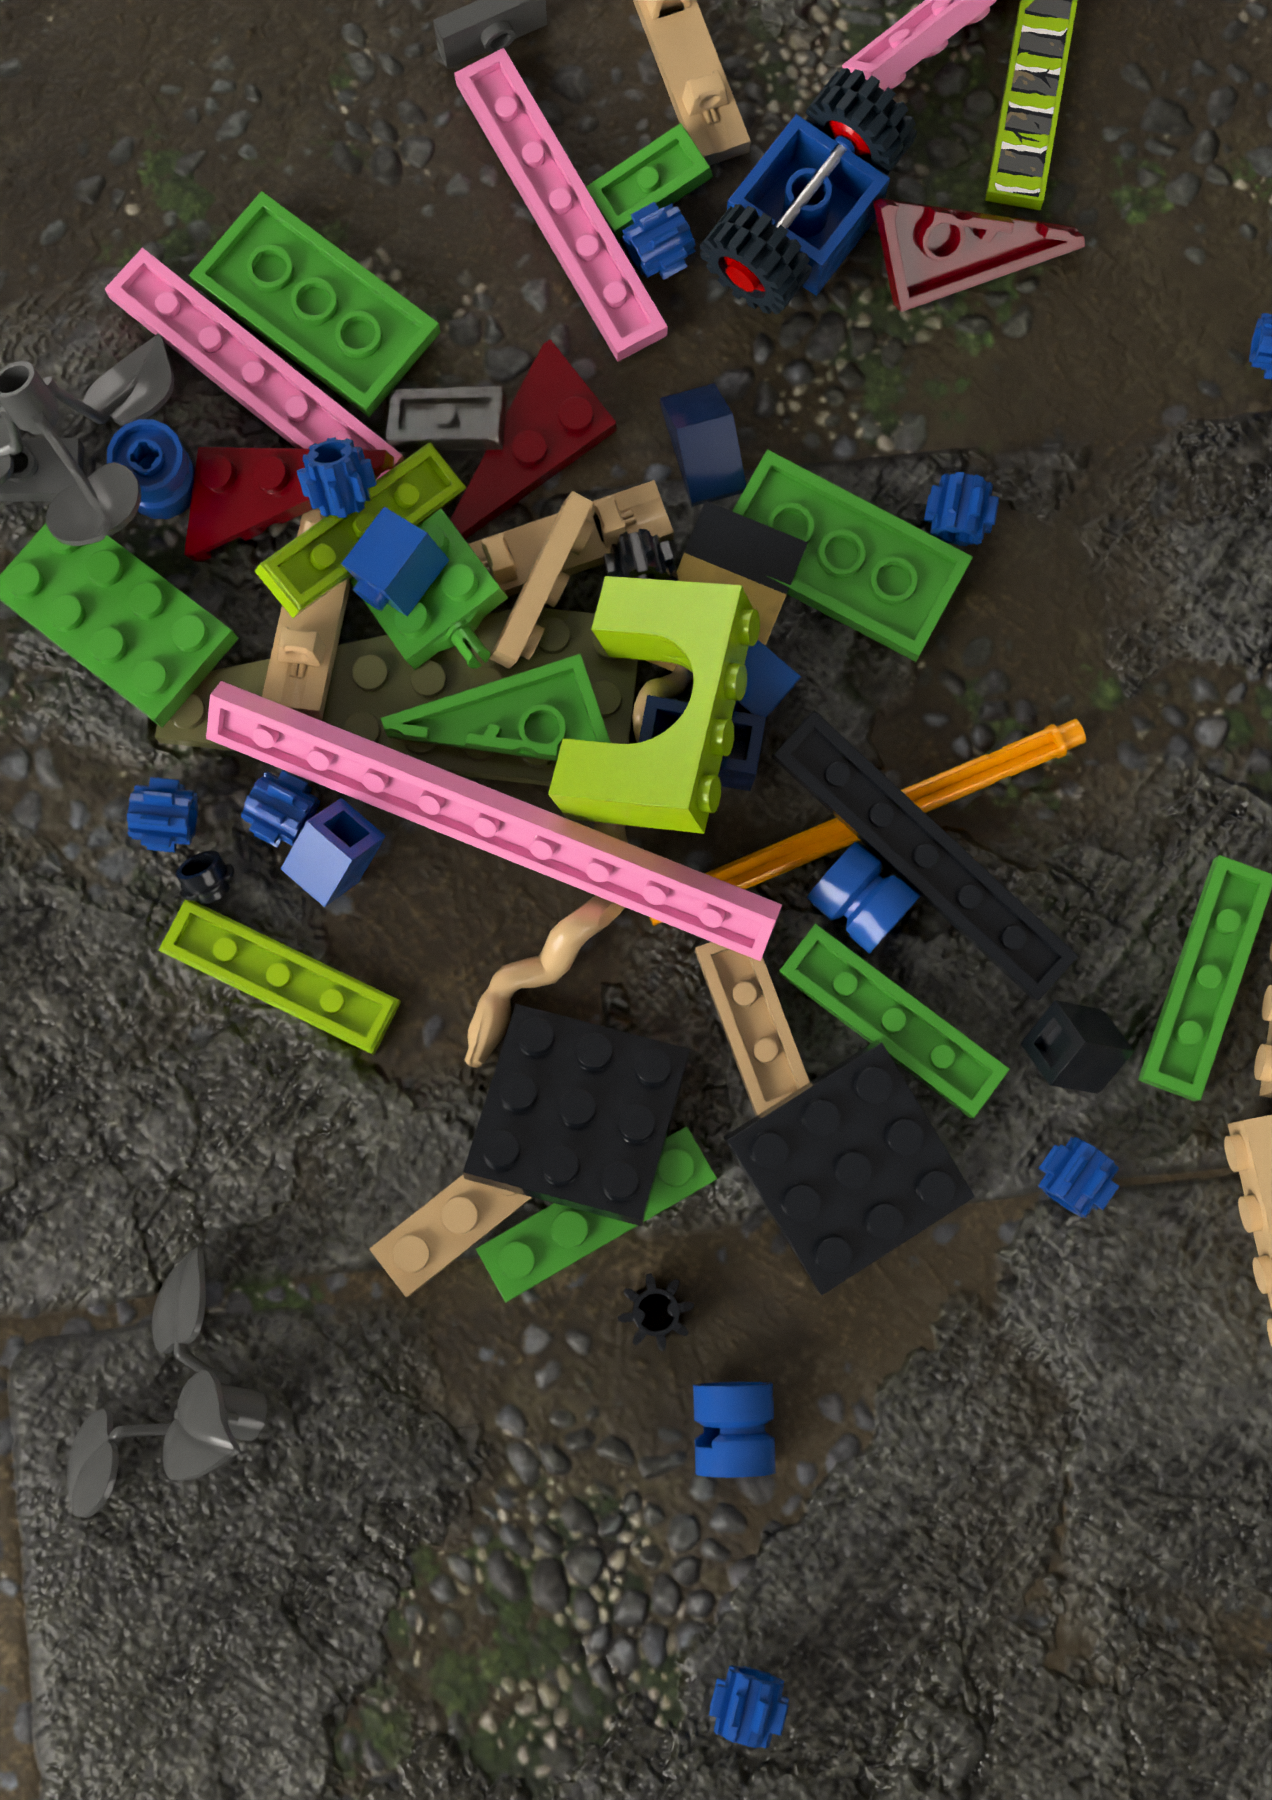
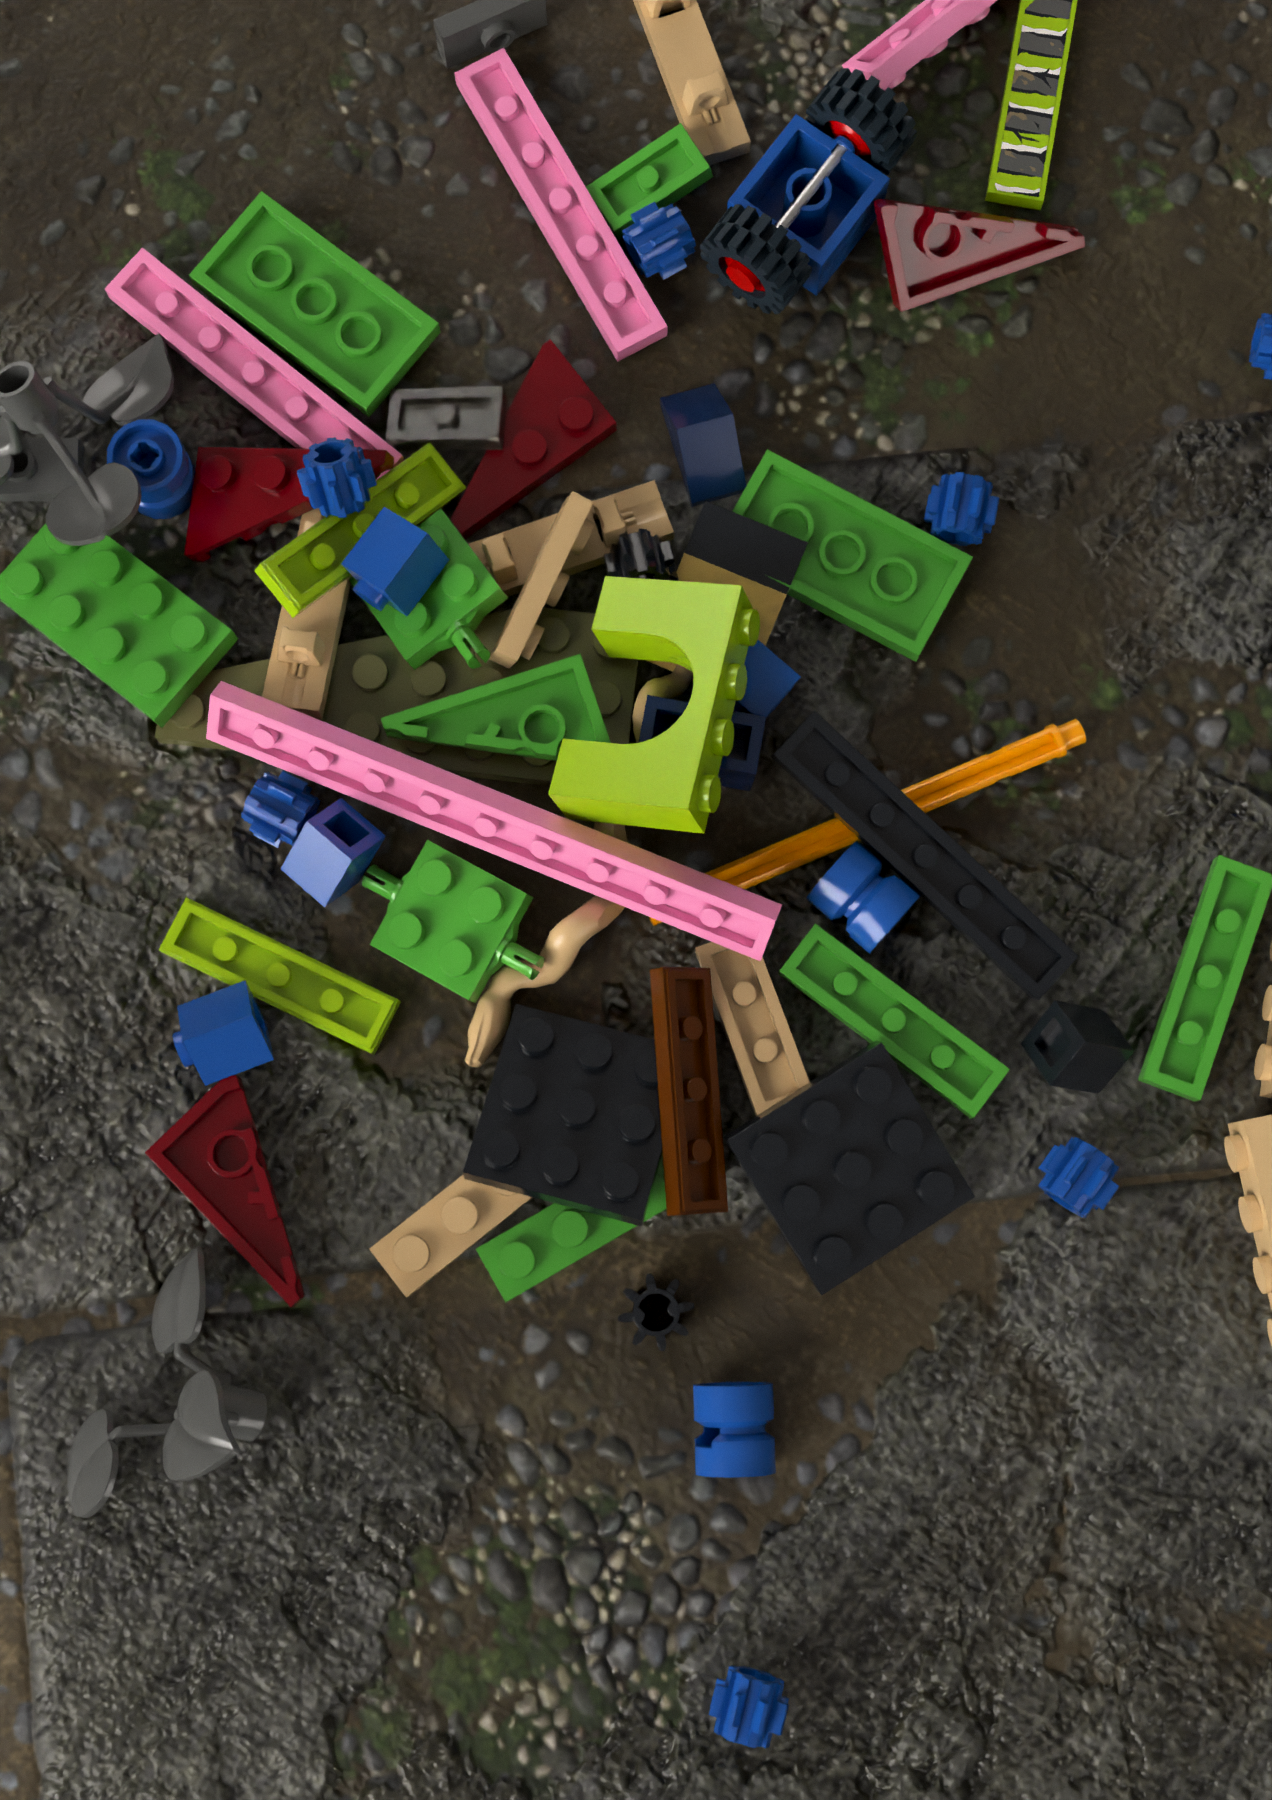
blue gear [127,777,198,853] -> none
black plate [176,850,235,904] -> none
none -> dark red wing [145,1074,306,1307]
none -> blue brick [172,980,274,1086]
none -> bright green plate [362,840,545,1003]
none -> reddish brown tile [650,967,728,1216]

